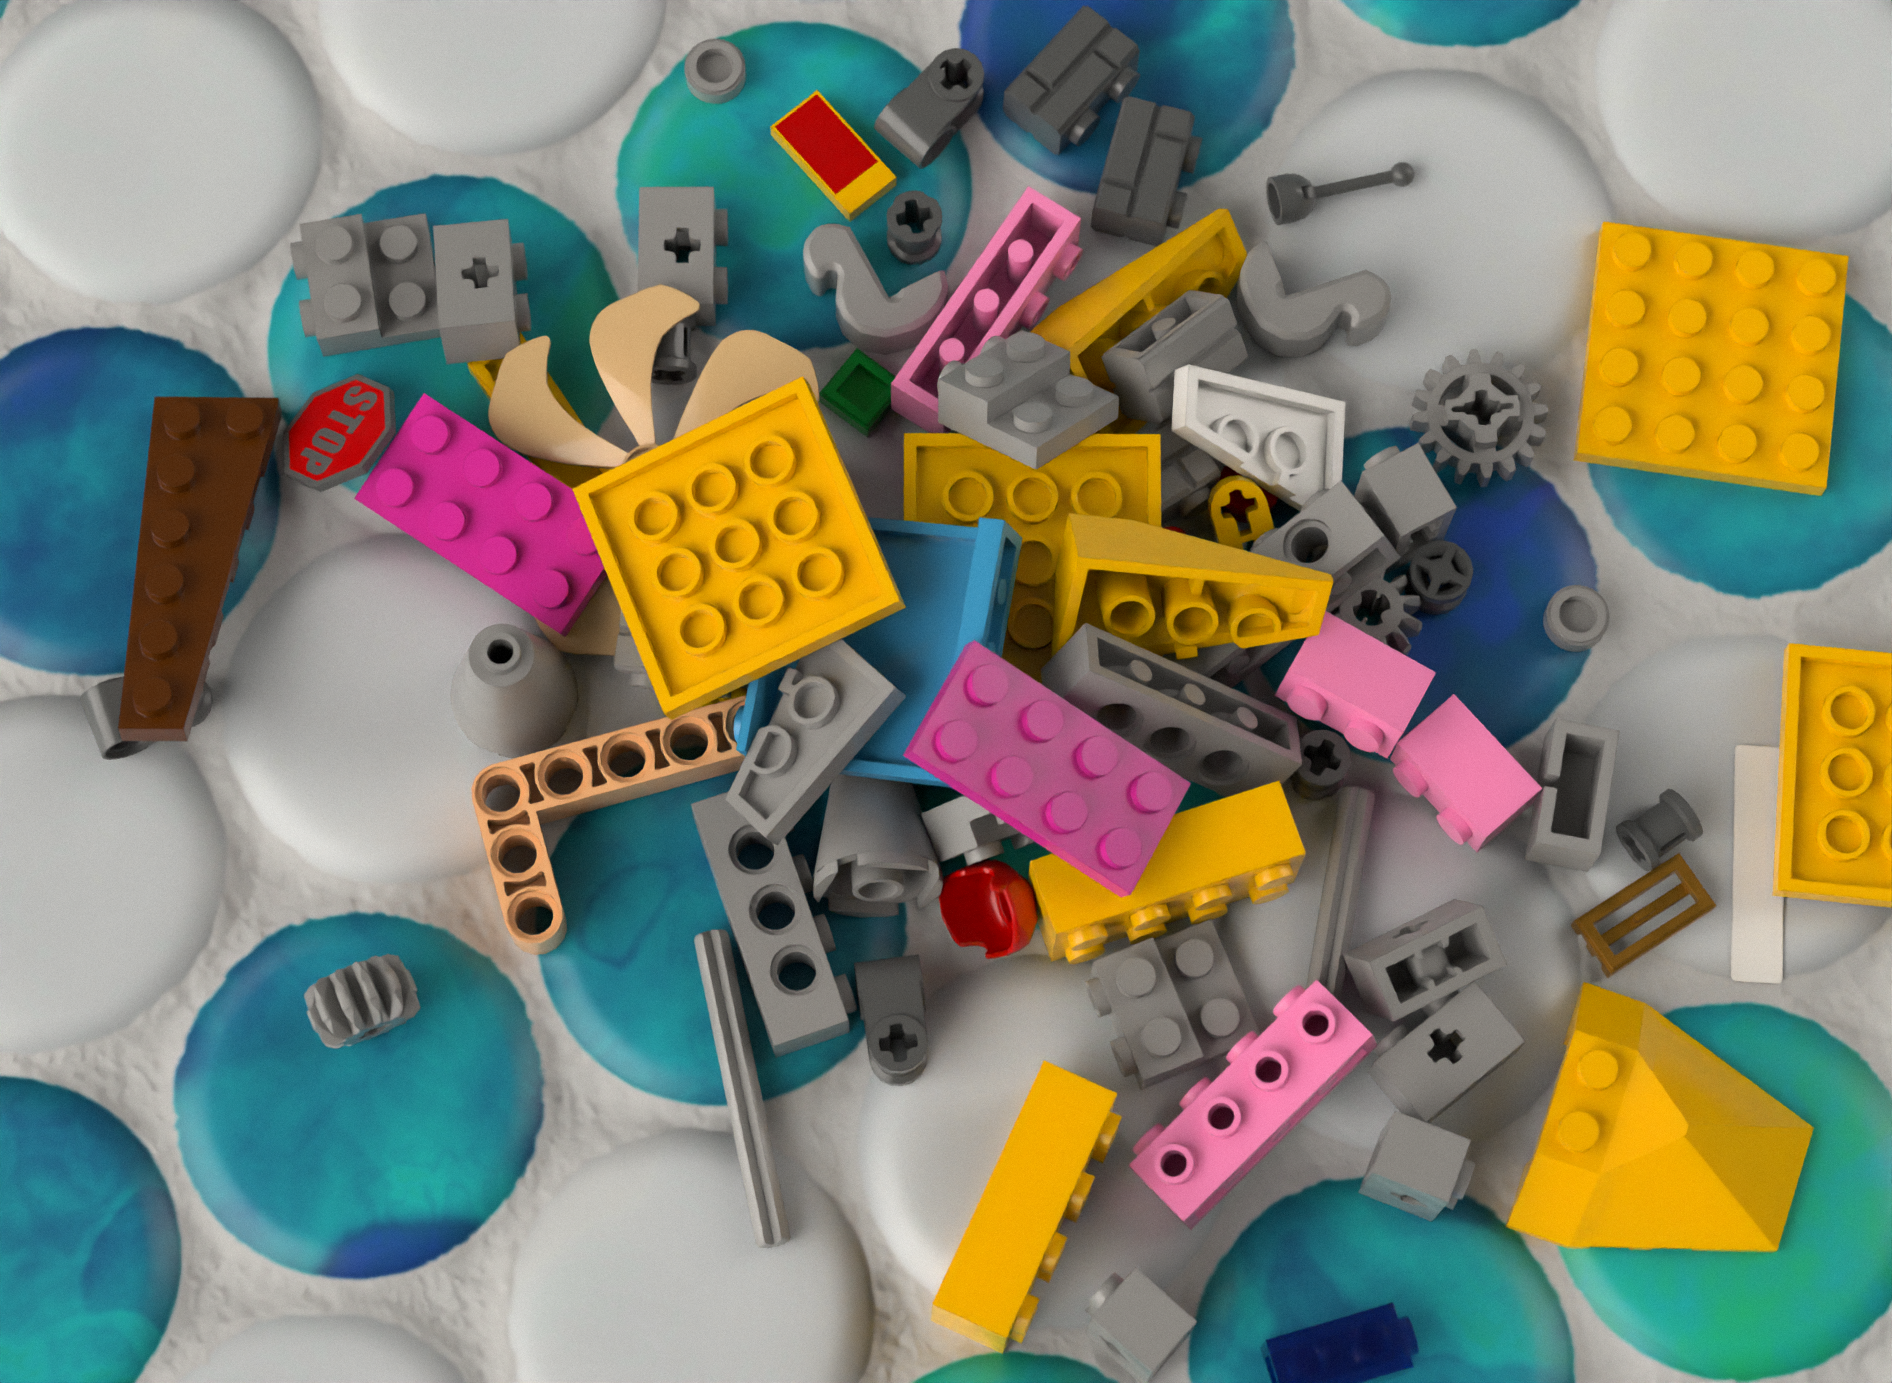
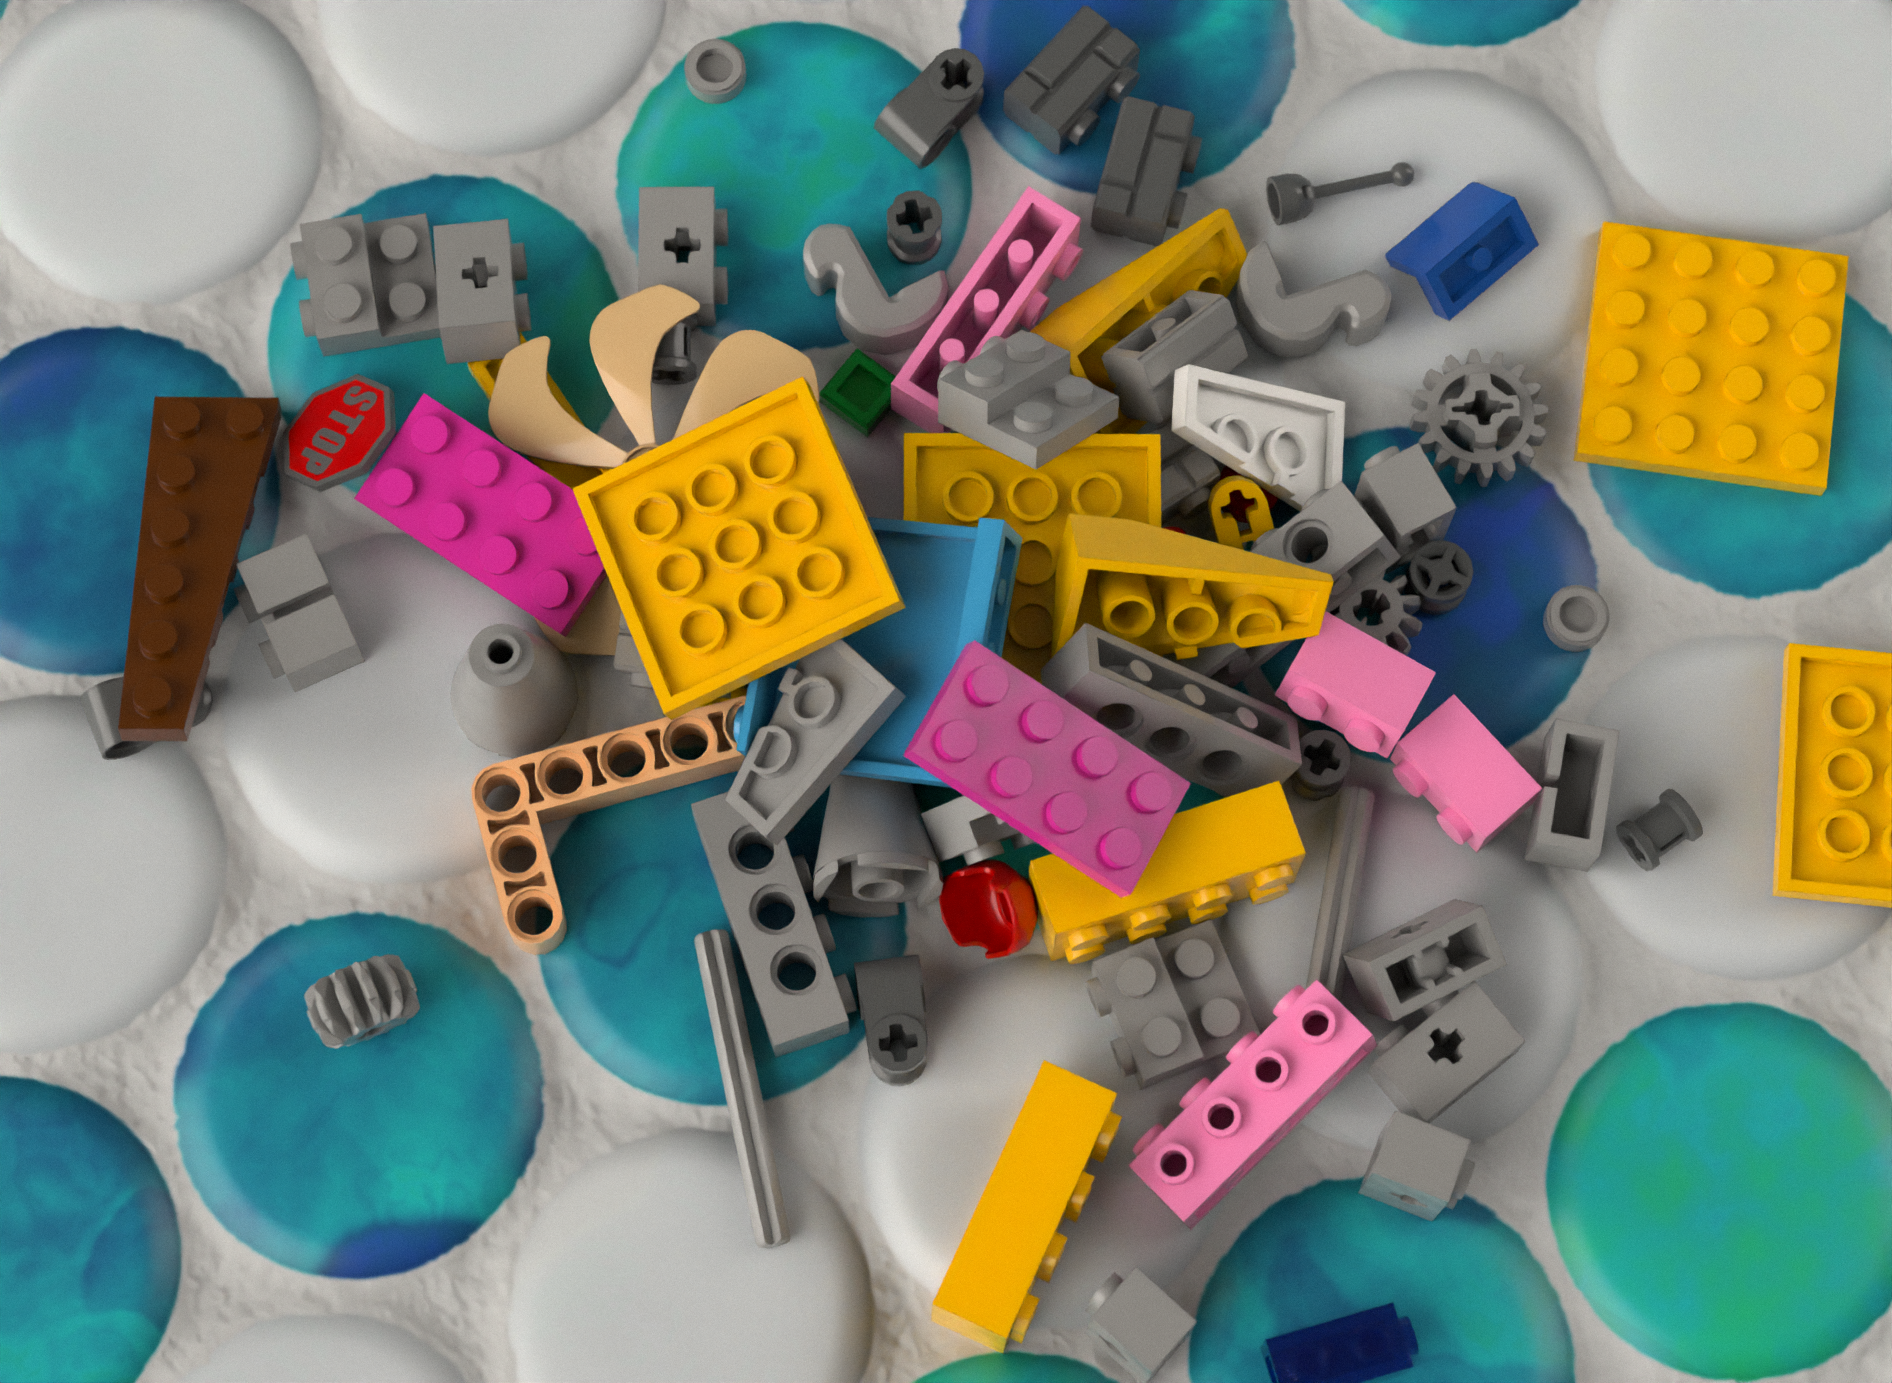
red tile [770,90,897,222] -> none
yellow wedge [1505,982,1814,1252] -> none
pearl gold tile [1571,853,1717,978] -> none
white sticker [1731,745,1784,984] -> none
none -> light grey piece [234,533,365,692]
none -> blue panel [1385,182,1539,321]

